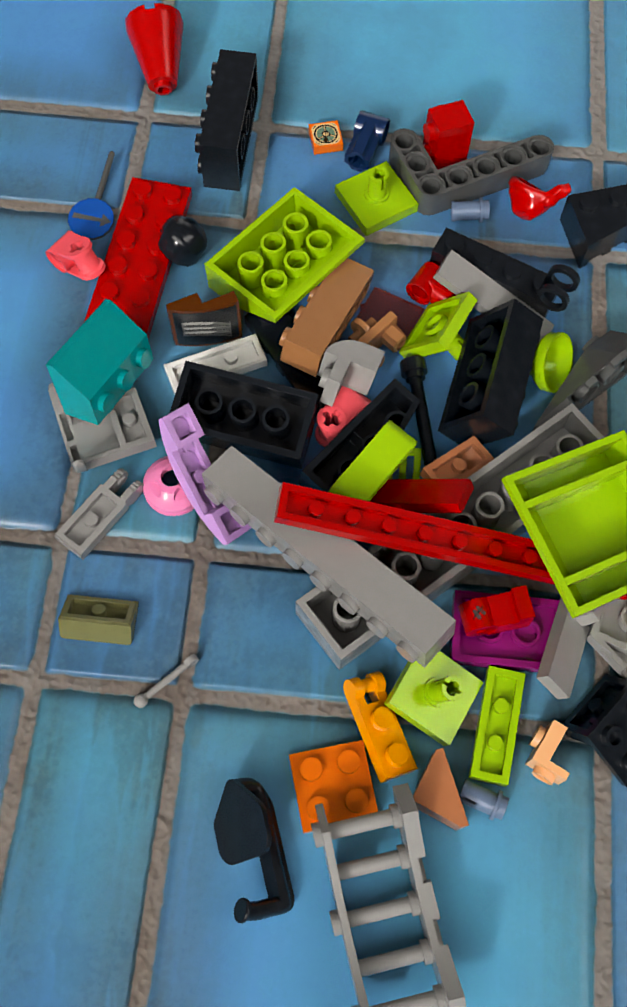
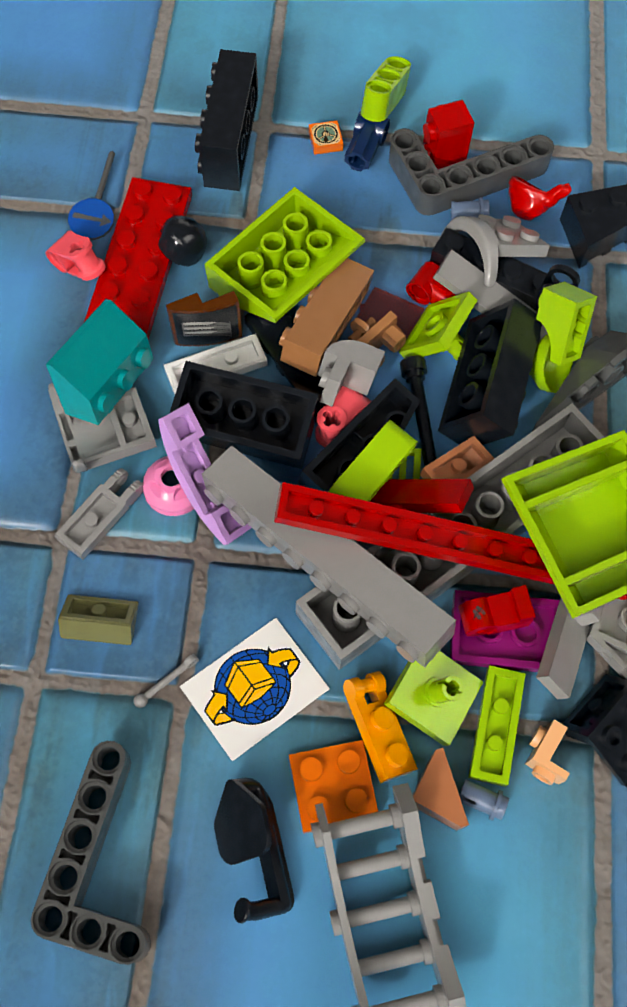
red cone [125,3,184,95] -> none
lime tile [334,161,419,236] -> none
none -> dark grey beam [31,740,151,965]
none -> sticker [179,618,330,761]
none -> lime beam [360,56,411,122]
none -> light grey piece [439,214,550,287]
none -> lime arch [536,281,597,366]

